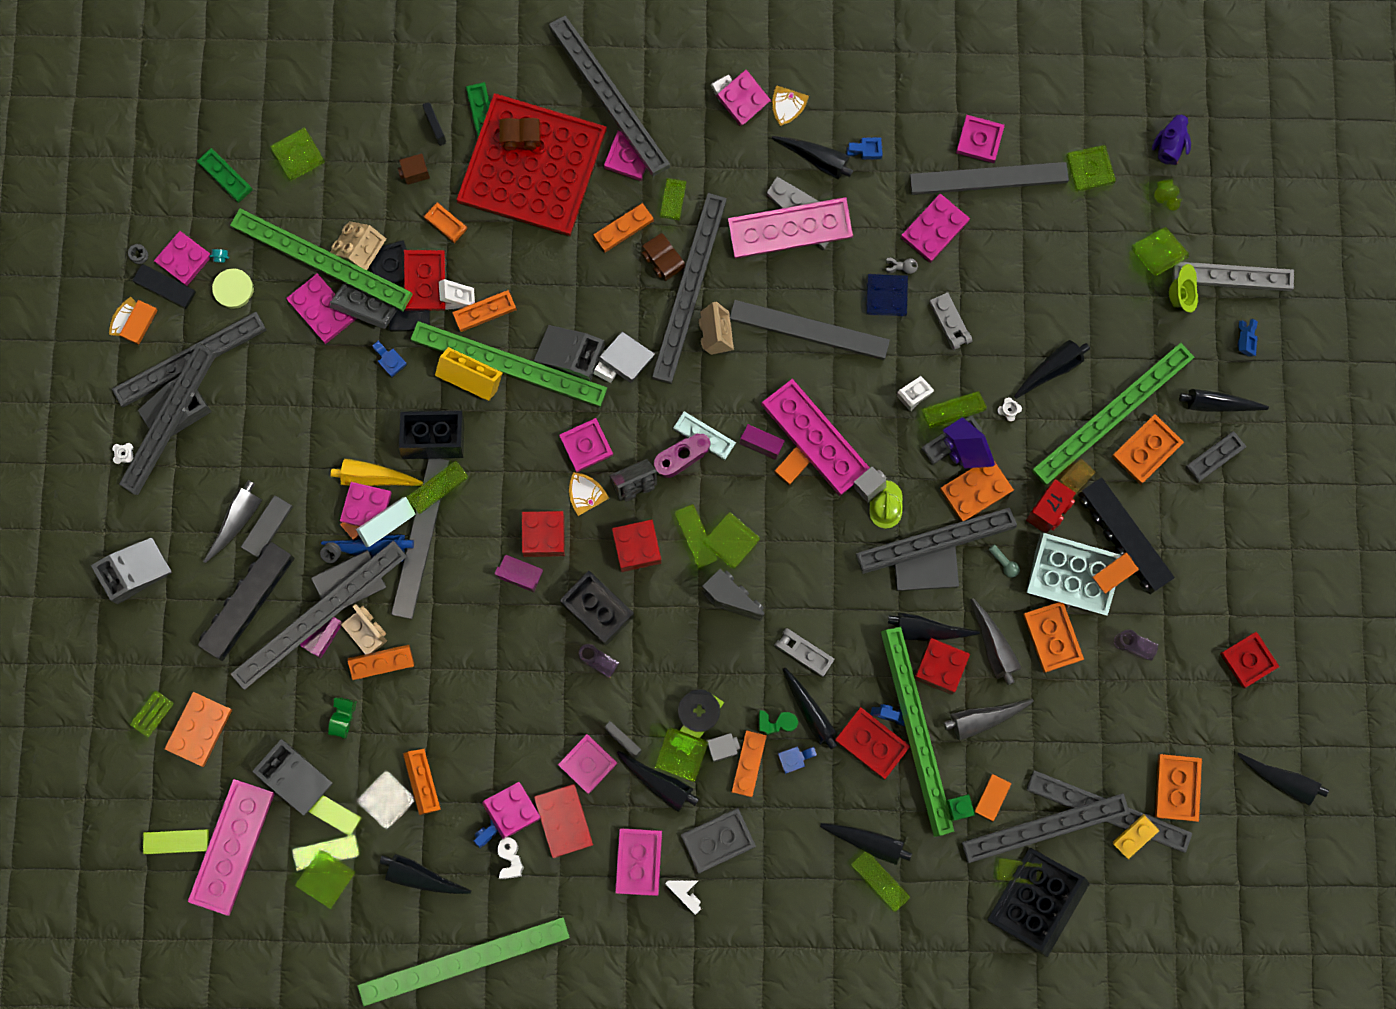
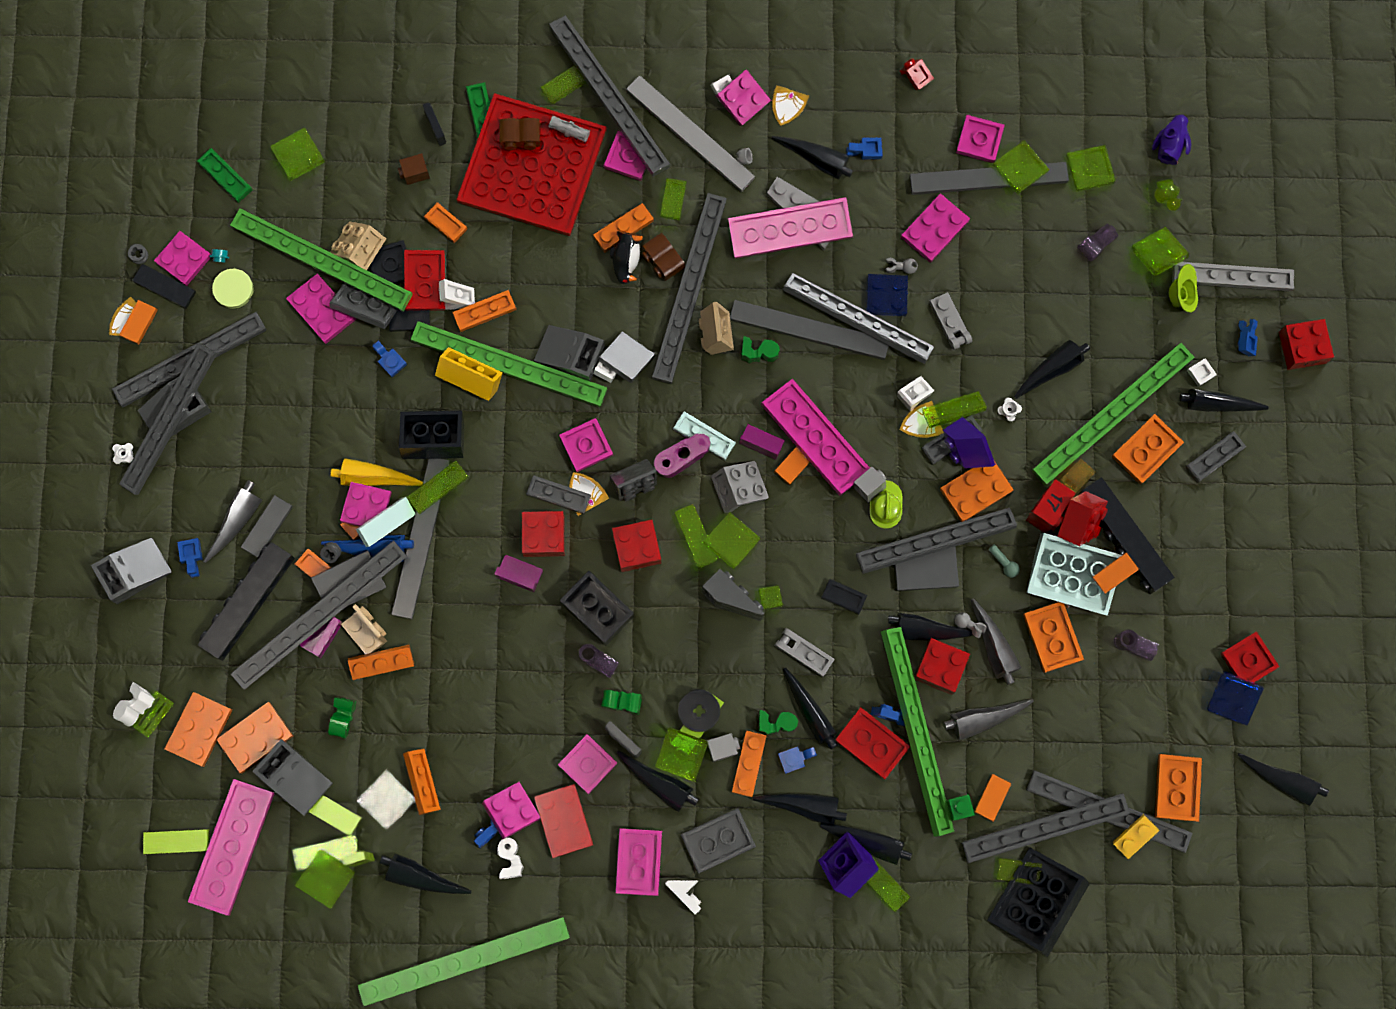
none -> white leg [113,682,155,726]
none -> blue plate [177,538,202,578]
none -> orange plate [216,702,293,774]
none -> orange tile [295,549,331,577]
none -> lime tile [342,851,375,867]
none -> dark grey tile [526,475,591,515]
none -> clear neon green tile [541,65,587,105]
none -> light grey pin [549,116,590,143]
none -> green leg [601,690,642,715]
none -> black animal [610,231,643,284]
none -> light grey tile [626,76,755,192]
none -> light grey bracket [711,461,769,513]
none -> light grey hinge [736,148,752,165]
none -> green leg [741,336,780,363]
none -> black piece [753,794,847,825]
none -> clear neon green tile [759,585,783,610]
none -> dark grey tile [783,273,934,364]
none -> dark purple slope [818,832,879,898]
none -> black tile [821,579,867,615]
none -> sticker [899,401,944,438]
none -> bracket [900,58,934,90]
none -> light grey arm [954,612,987,638]
none -> clear neon green tile [993,140,1050,194]
none -> red brick [1058,491,1108,546]
none -> clear purple piece [1077,223,1119,262]
none -> white plate [1187,358,1217,387]
none -> clear blue plate [1207,671,1264,726]
none -> red brick [1279,319,1334,370]

